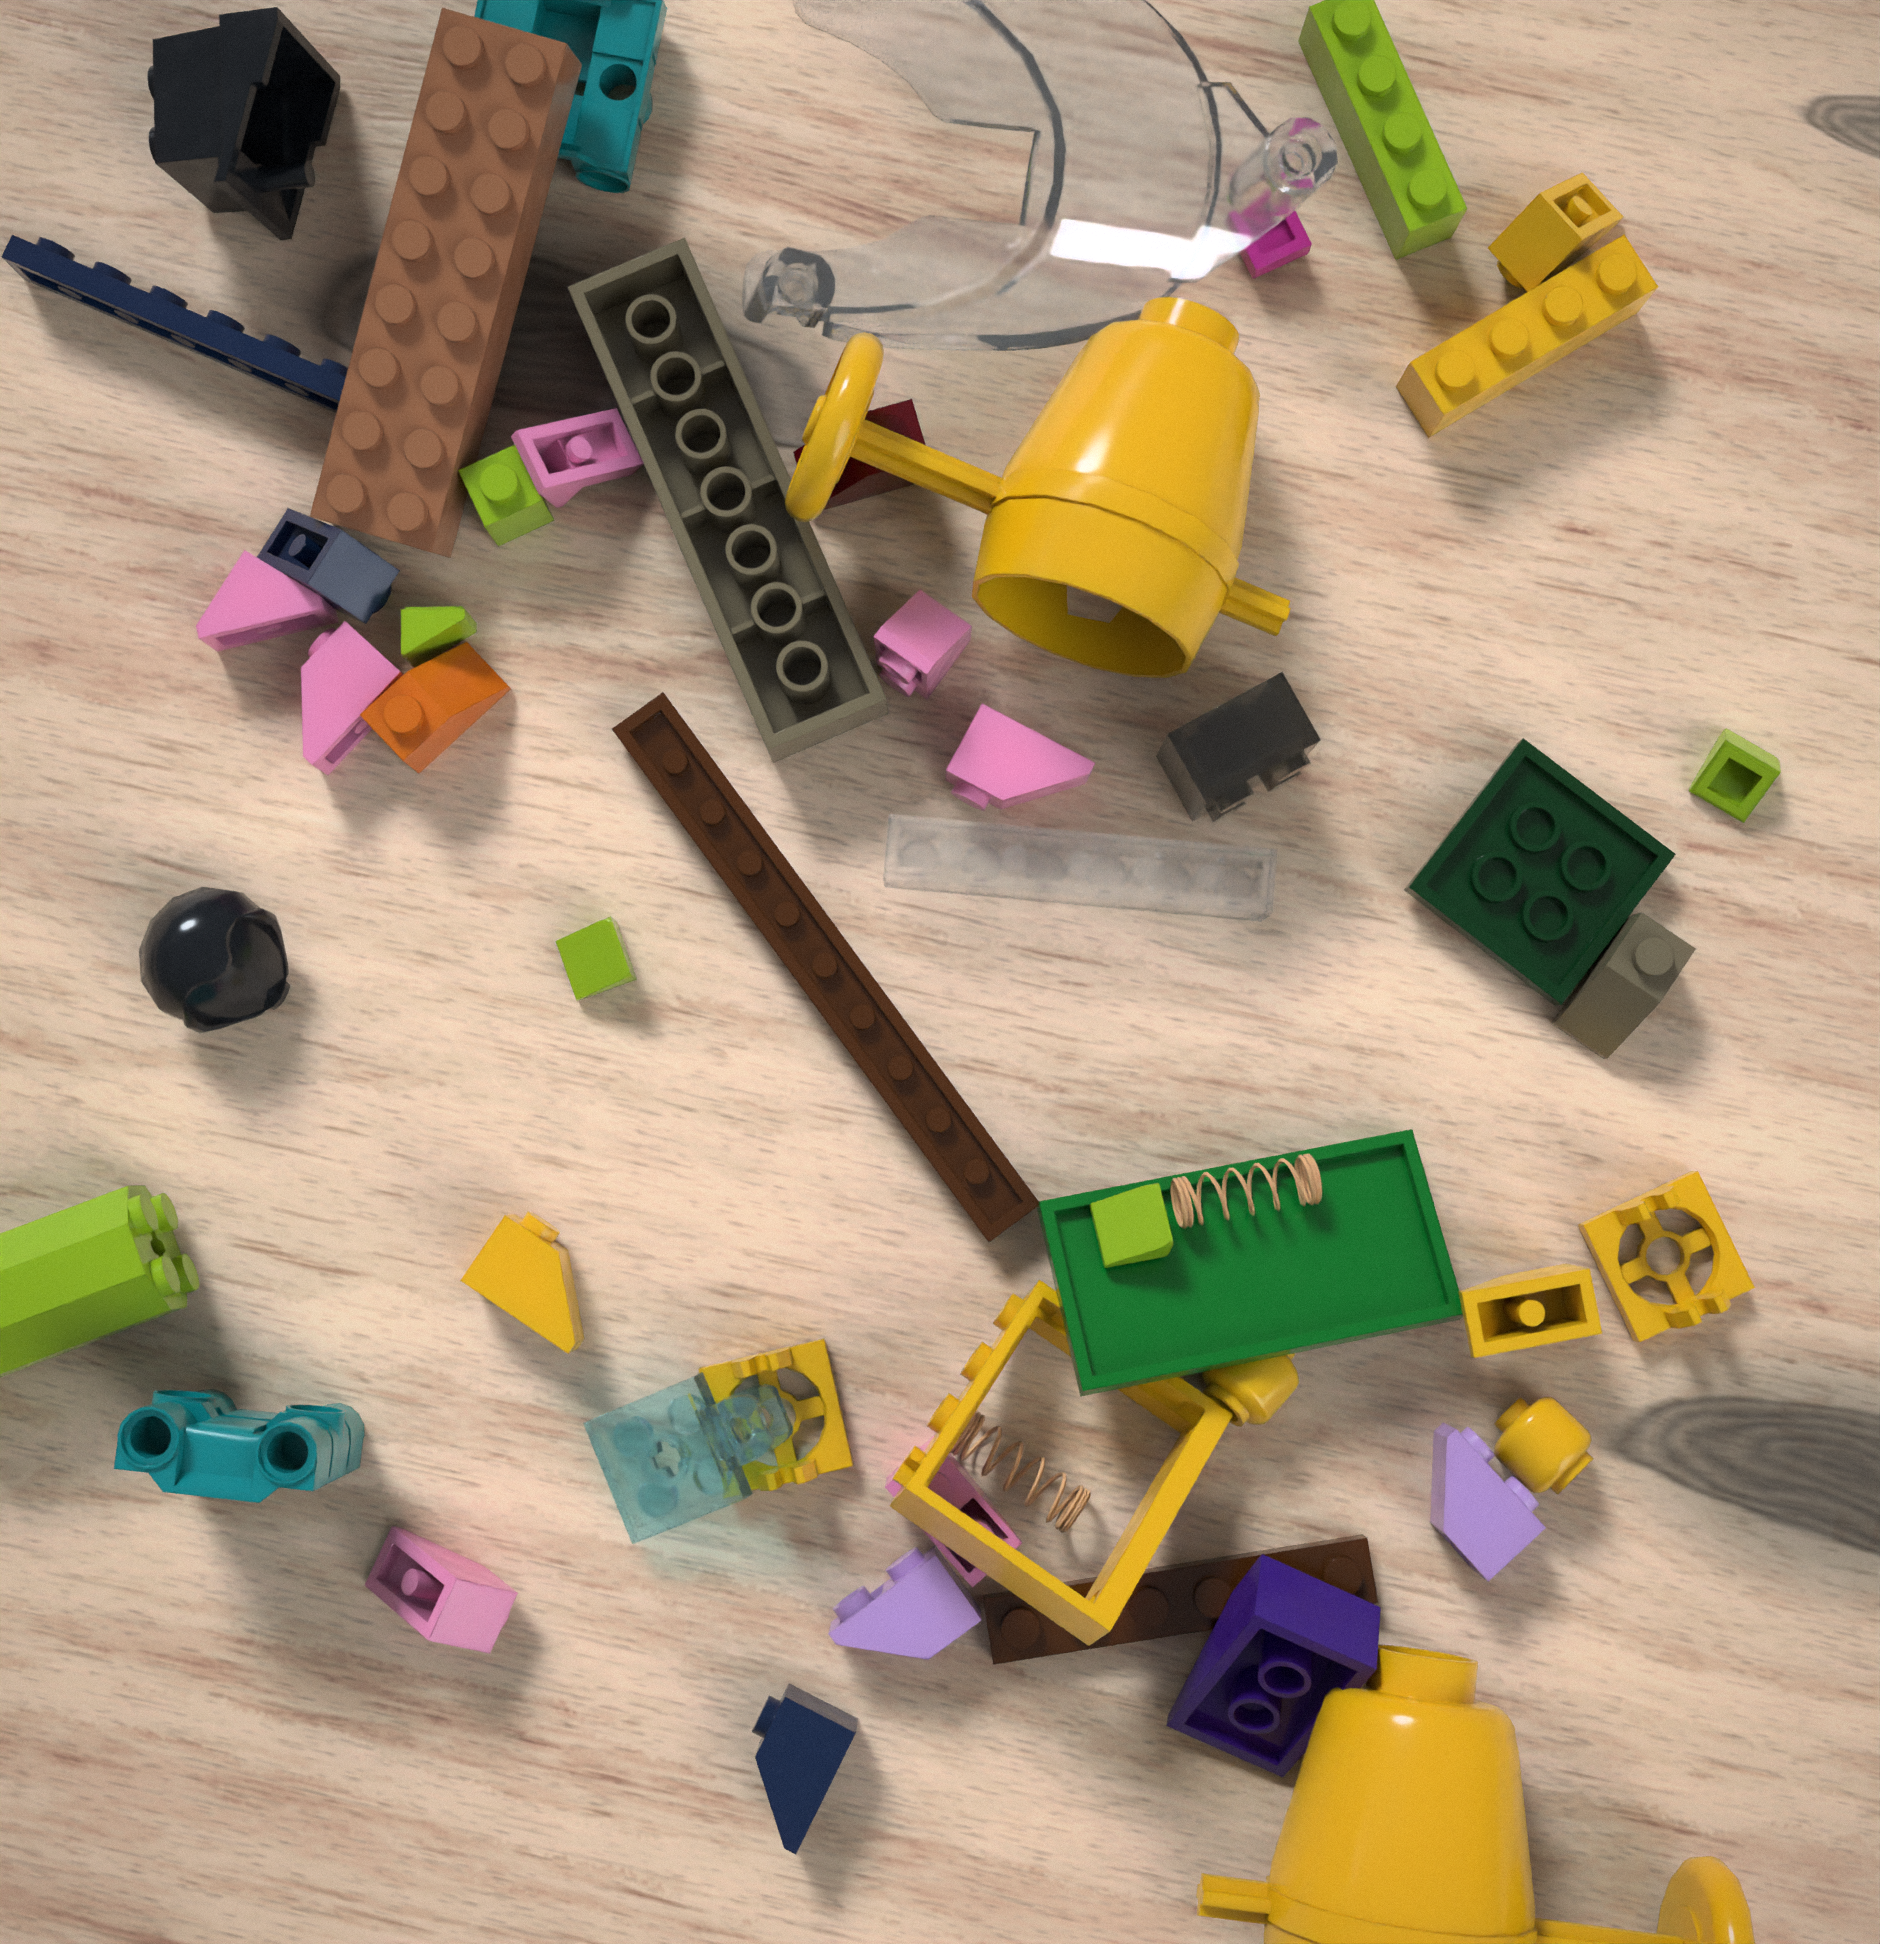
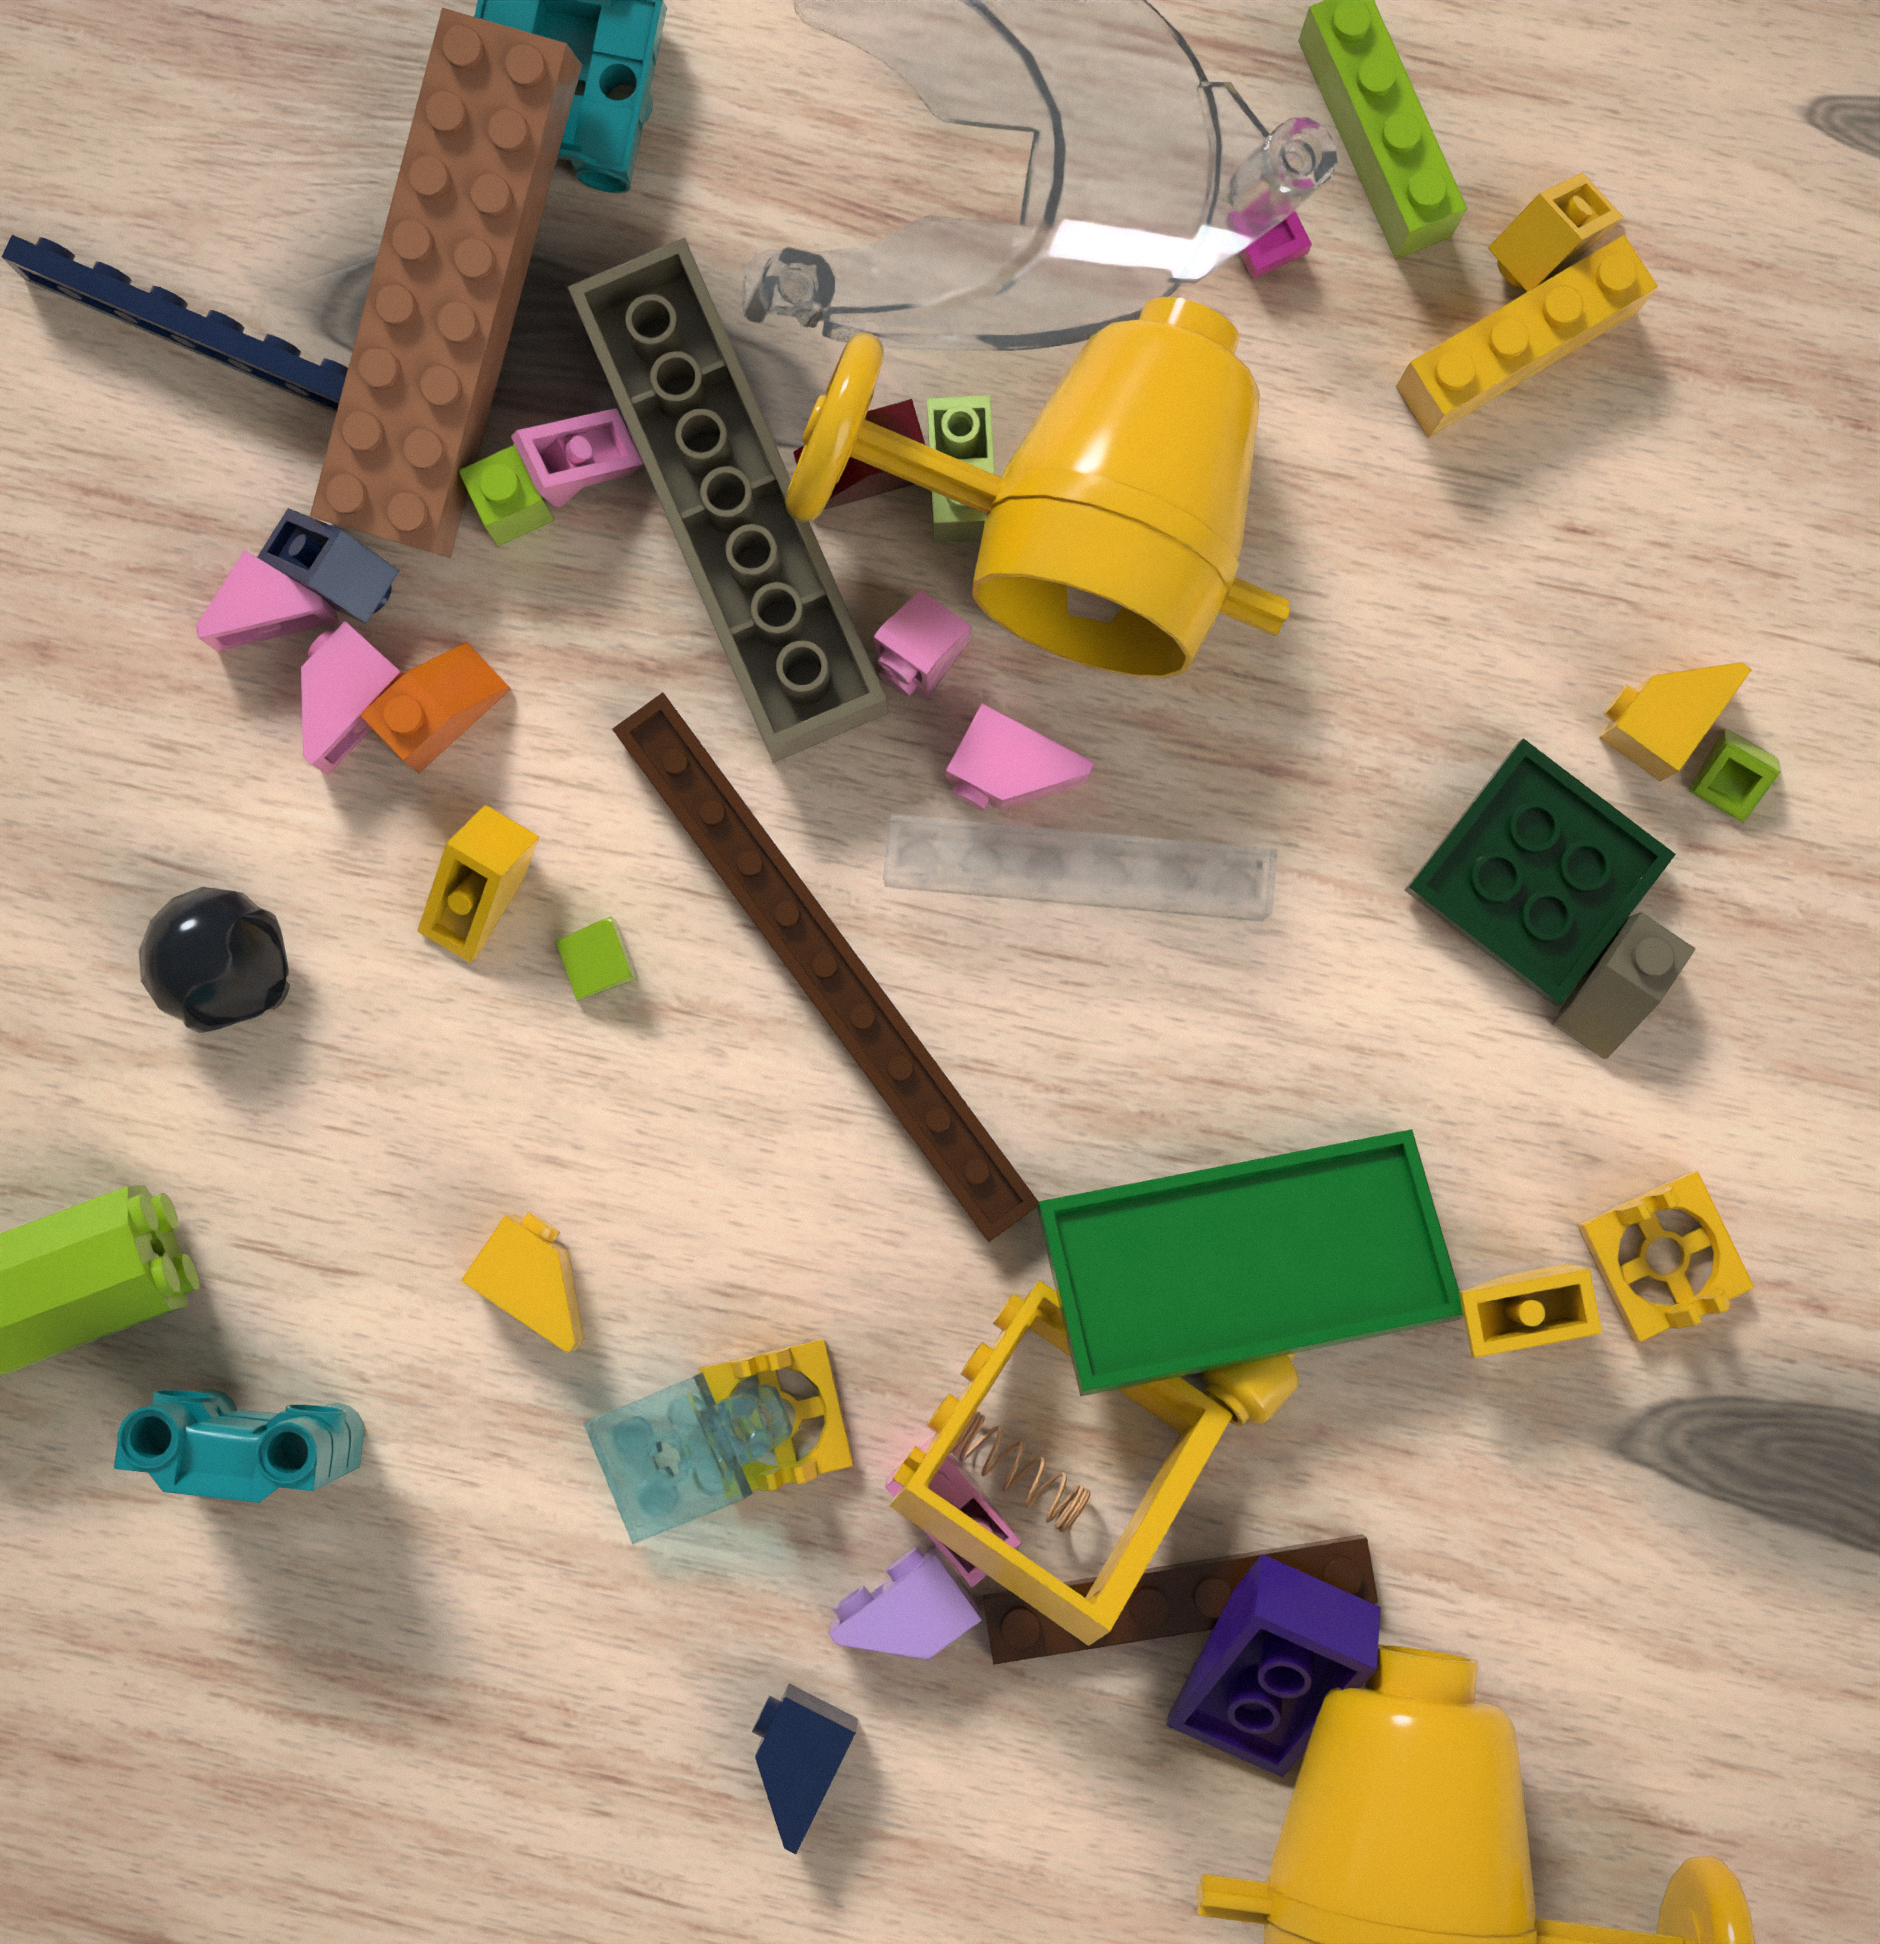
black piece [147,7,341,240] -> none
bright pink slope [365,1526,518,1654] -> none
lime slope [401,606,477,667] -> none
lime slope [1089,1183,1173,1268] -> none
clear smoke brick [1156,672,1321,822] -> none
light nougat piece [1170,1154,1322,1229] -> none
lavender slope [1430,1423,1546,1582] -> none
yellow head [1494,1397,1594,1495] -> none
none -> yellow slope [417,804,540,963]
none -> yellowish green slope [927,395,995,543]
none -> yellow slope [1599,662,1752,781]

